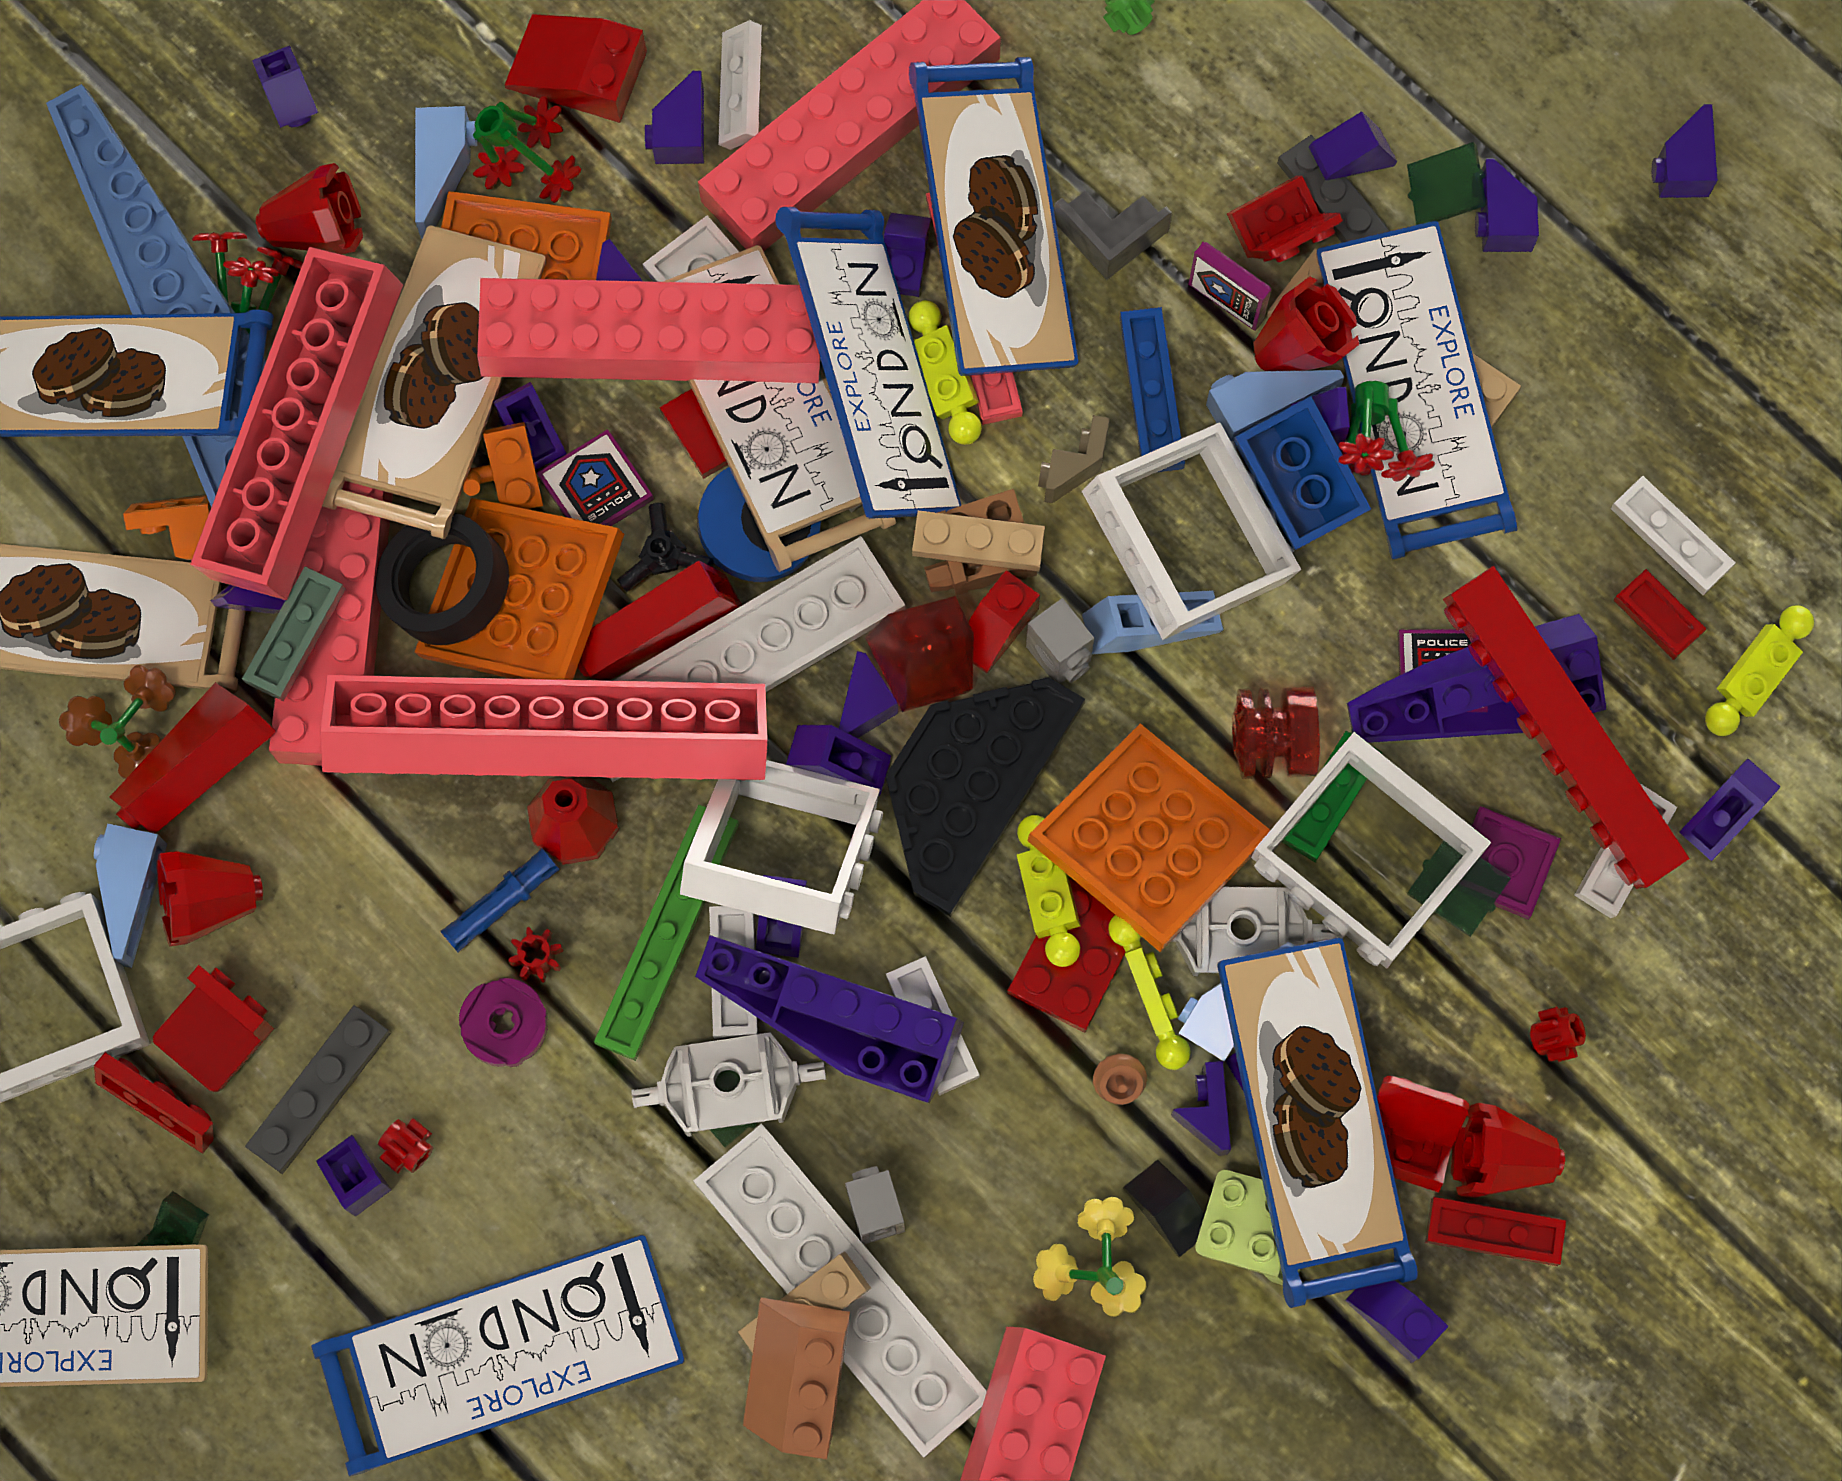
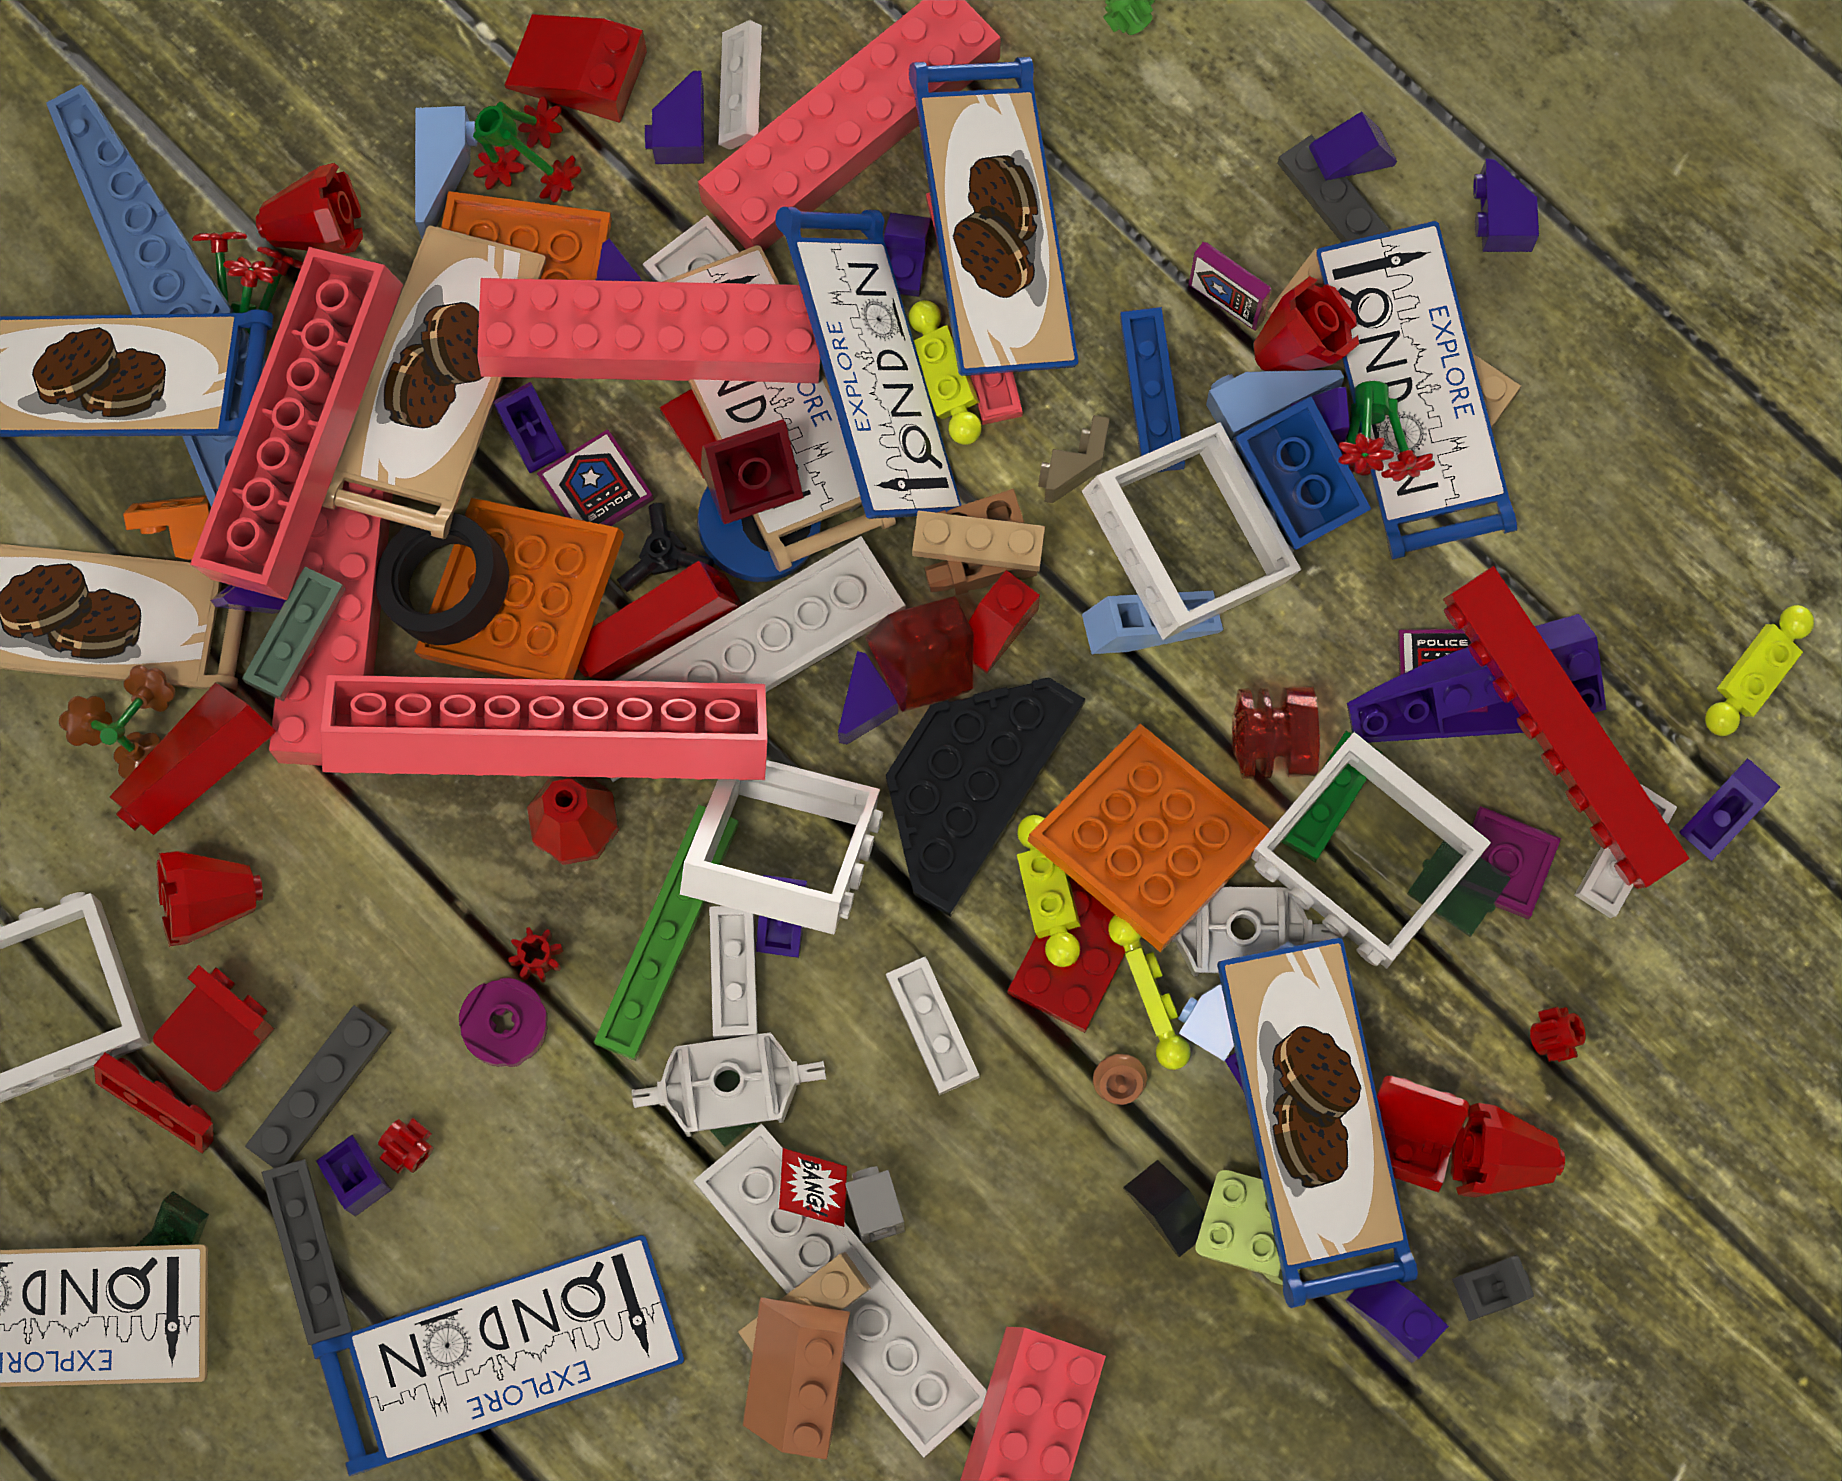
light blue slope [94,824,167,968] -> none
dark purple slope [252,45,319,128] -> none
blue pin [441,848,560,953] -> none
orange plate [463,422,543,509] -> none
dark purple wedge [695,935,964,1103] -> none
dark purple slope [786,725,891,796] -> none
light grey brick [1026,598,1094,683] -> none
light yellow plant [1033,1197,1147,1317] -> none
flat silver panel [1054,191,1172,280] -> none
dark purple slope [1171,1061,1231,1156] -> none
red bracket [1227,175,1343,262] -> none
clear green piece [1407,142,1486,225] -> none
red plate [1425,1197,1566,1266] -> none
white plate [1611,476,1736,596] -> none
red tile [1613,569,1706,660] -> none
dark purple slope [1651,104,1718,198] -> none
none -> dark grey plate [261,1159,353,1345]
none -> dark red slope [701,419,804,524]
none -> sticker [779,1148,847,1227]
none -> dark grey bracket [1452,1255,1534,1321]

